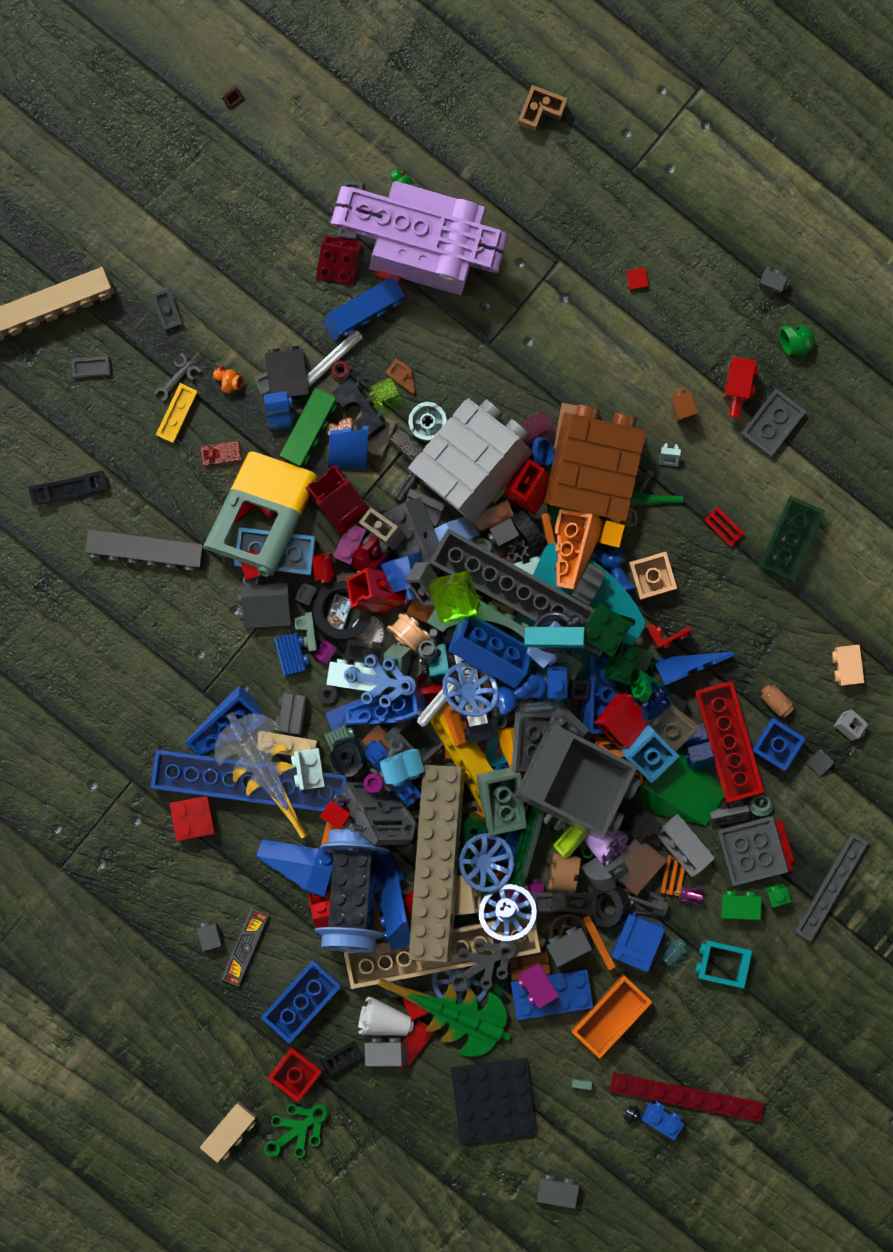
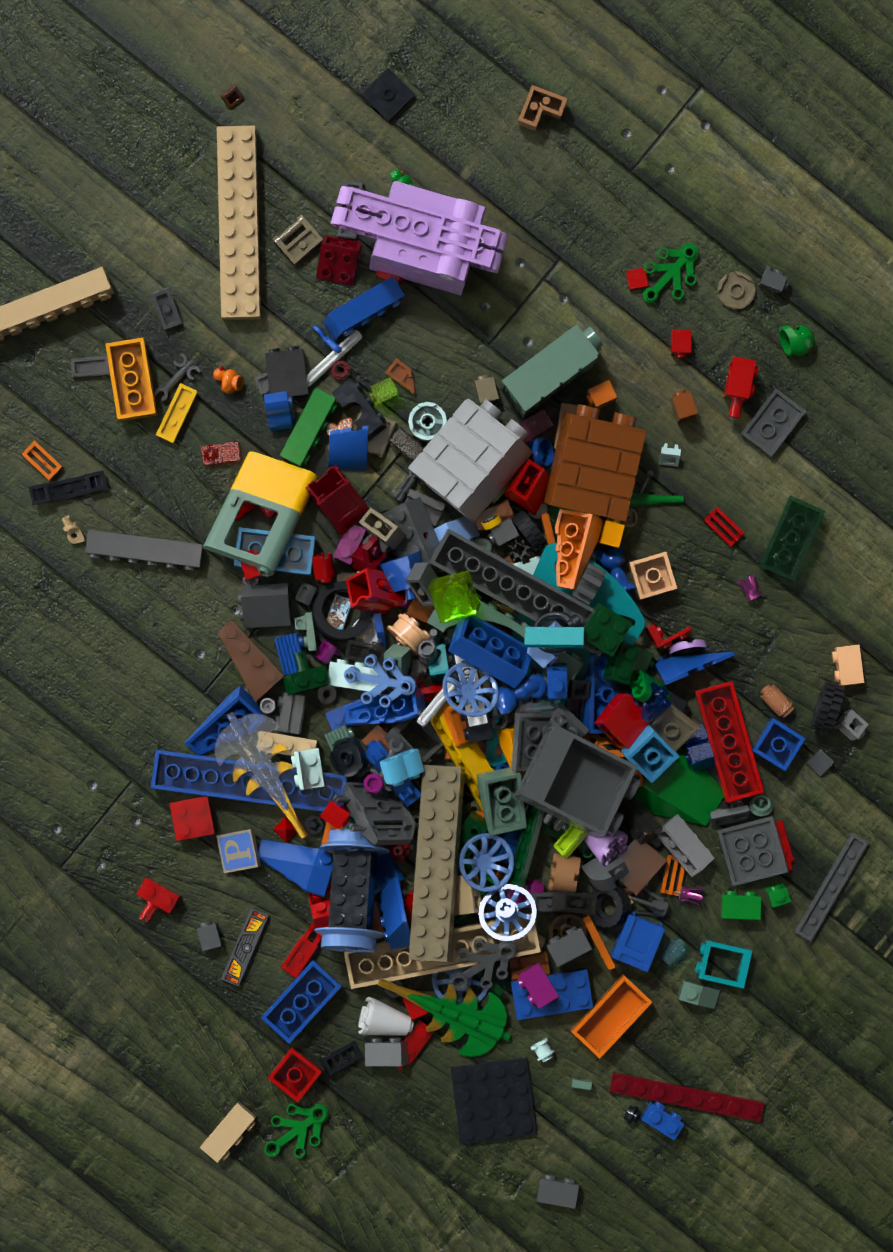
none -> orange tile [22,440,63,481]
none -> tan piece [62,515,85,544]
none -> light orange brick [105,338,157,422]
none -> red brick [136,877,181,923]
none -> tile [216,828,261,873]
none -> tan brick [217,126,261,320]
none -> reddish brown wedge [217,620,284,702]
none -> light grey piece [259,696,278,716]
none -> dark tan plate [272,215,323,265]
none -> red slope [273,816,297,842]
none -> red hinge [280,924,322,978]
none -> dark green brick [283,651,330,696]
none -> black tile [304,815,324,834]
none -> blue piece [312,326,342,353]
none -> black plate [361,68,415,122]
none -> blue tile [373,613,387,649]
none -> red plant [388,844,411,863]
none -> dark tan brick [475,375,499,405]
none -> yellow tile [481,514,502,530]
none -> sand green brick [501,324,603,419]
none -> light aqua brick [530,1037,554,1062]
none -> orange brick [585,380,617,409]
none -> green plant [642,243,698,303]
none -> tile [668,639,707,657]
none -> red brick [670,329,691,358]
none -> sand green slope [678,980,720,1009]
none -> dark tan tile [717,271,756,310]
none -> flat silver piece [737,574,762,603]
none -> black tyre [811,681,845,732]

